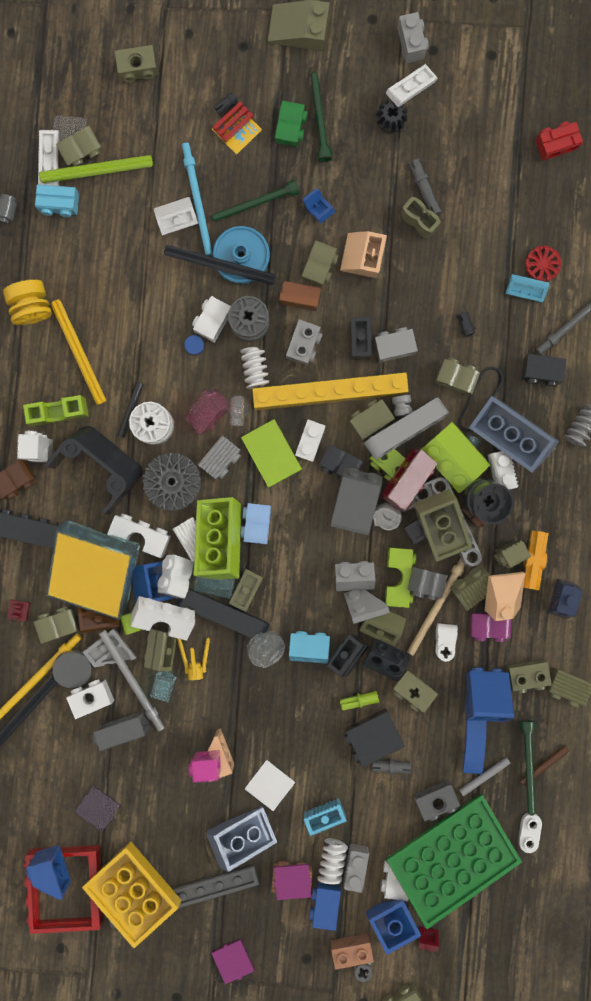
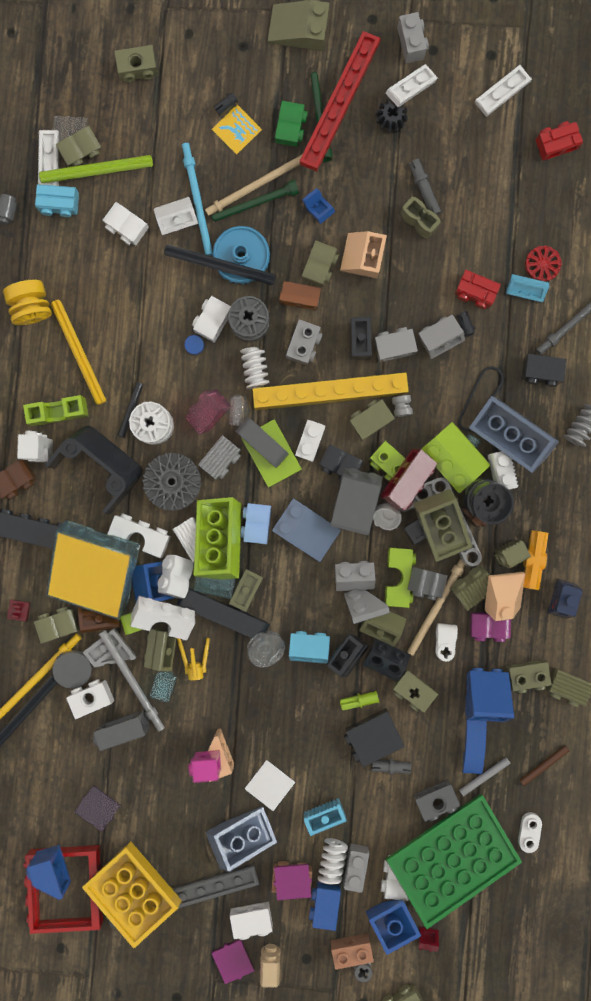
red tile [213,101,254,143] -> none
light grey beam [364,397,449,460] -> none
olive brick [434,358,480,396] -> none
dark green piece [520,720,536,816] -> none
none -> white brick [102,202,149,246]
none -> tan bar [205,154,303,216]
none -> white brick [230,901,273,940]
none -> dark grey beam [235,417,289,468]
none -> tan brick [260,944,280,987]
none -> sand blue slope [272,498,341,562]
none -> red plate [299,31,380,172]
none -> light grey brick [418,314,465,359]
none -> red brick [454,269,501,309]
none -> white tile [475,65,532,117]

